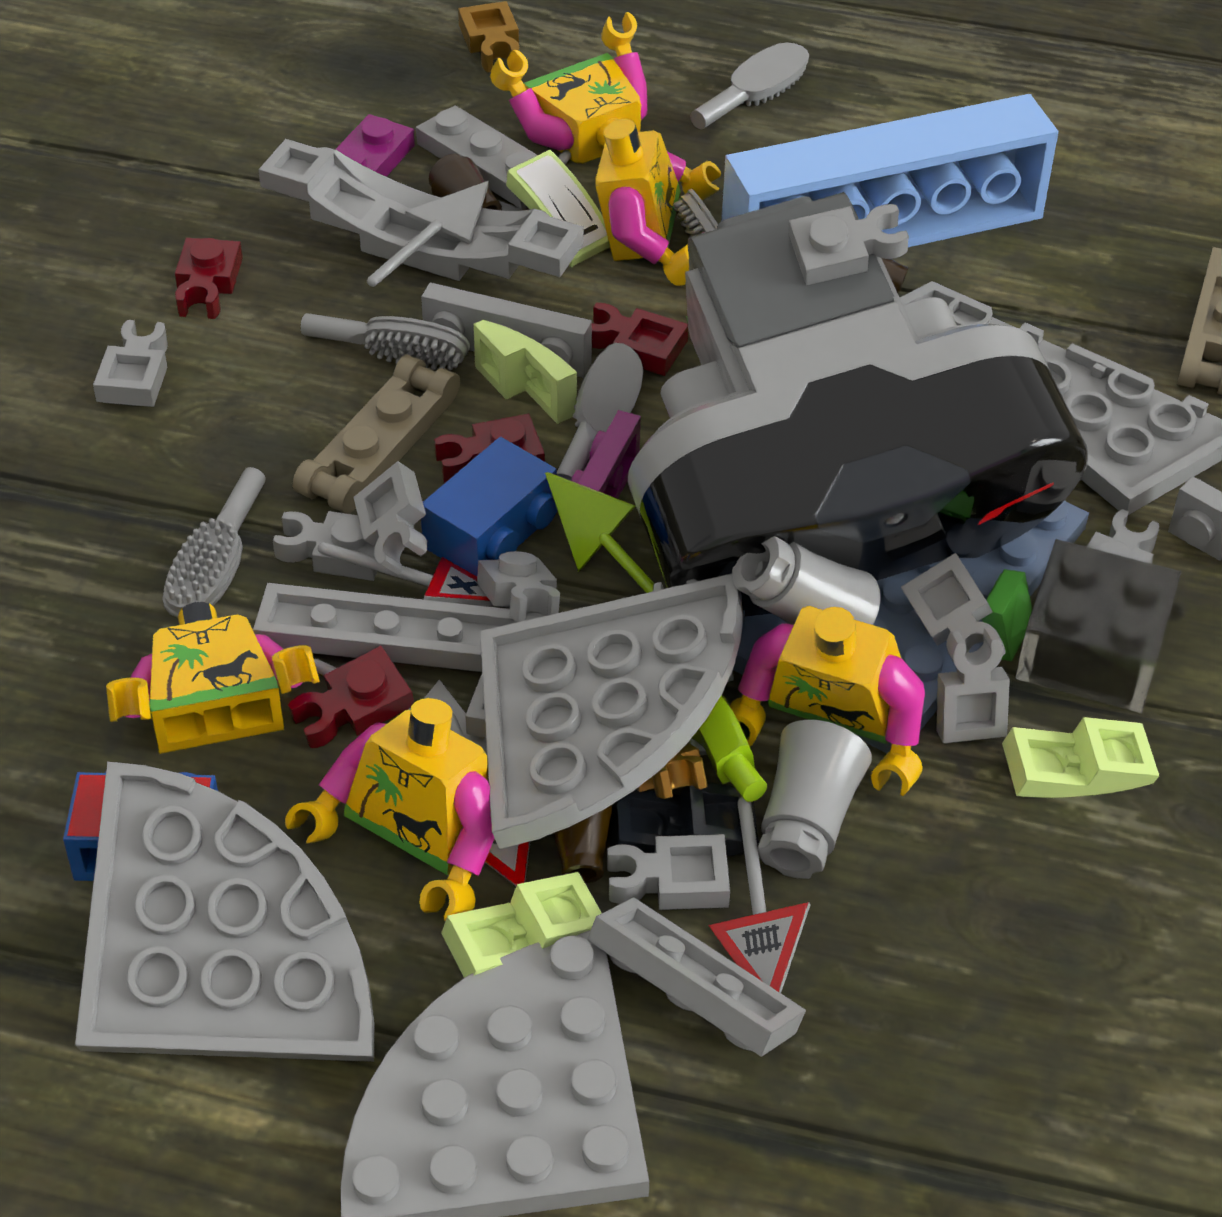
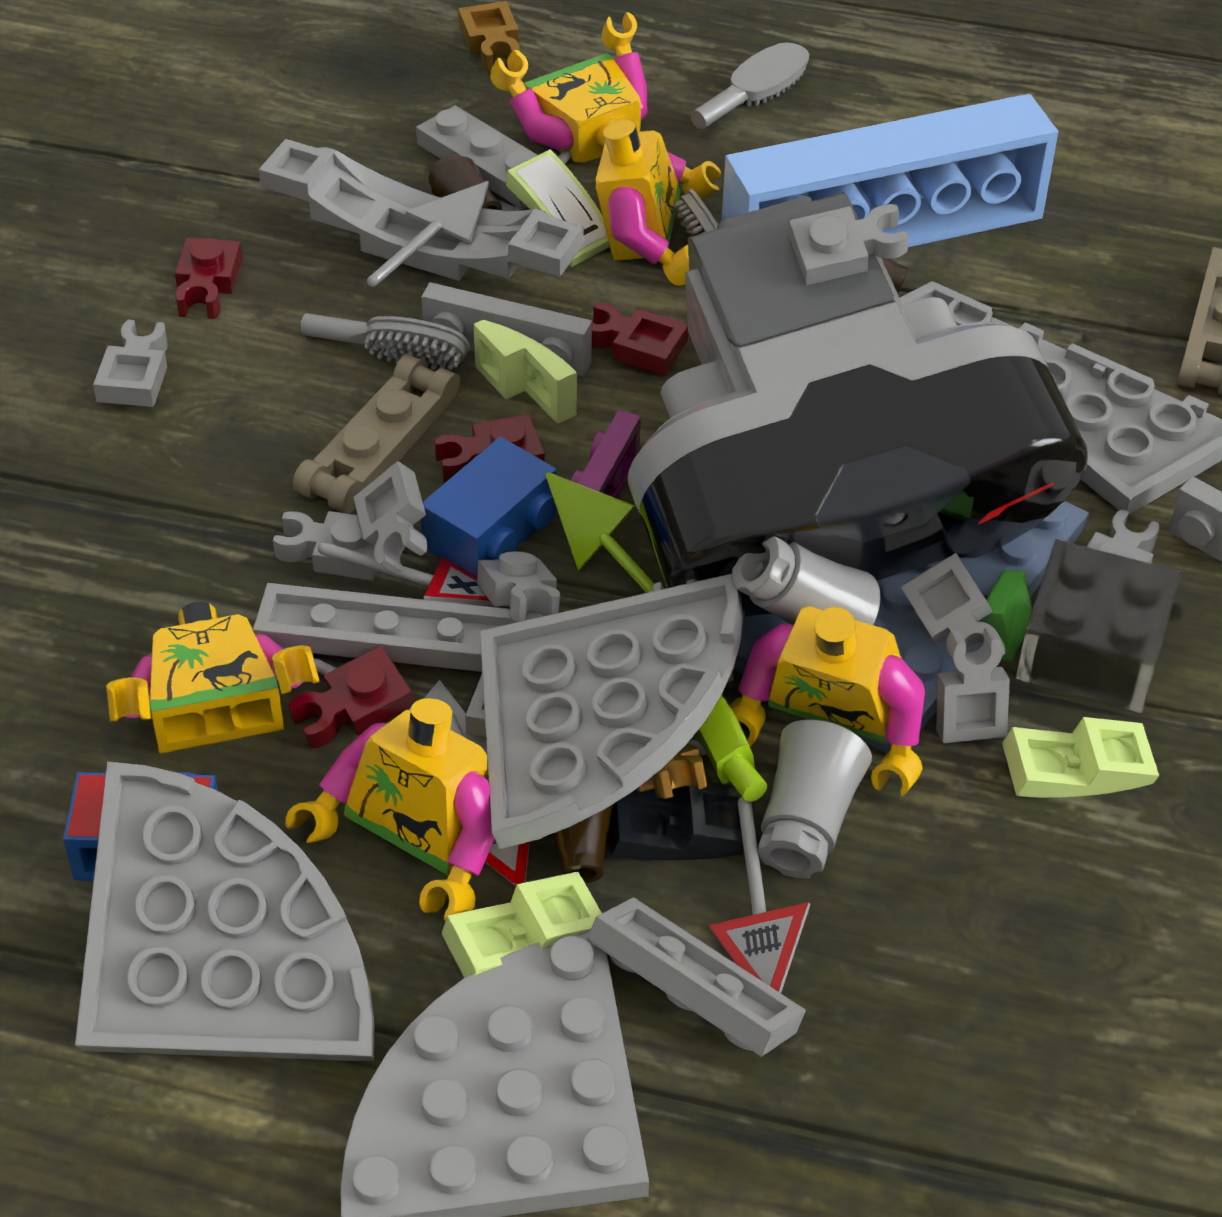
light grey piece [163,467,266,618] -> none
magenta plate [335,114,415,177] -> none
light grey piece [557,343,643,481] -> none
light grey plate [607,834,730,910] -> none

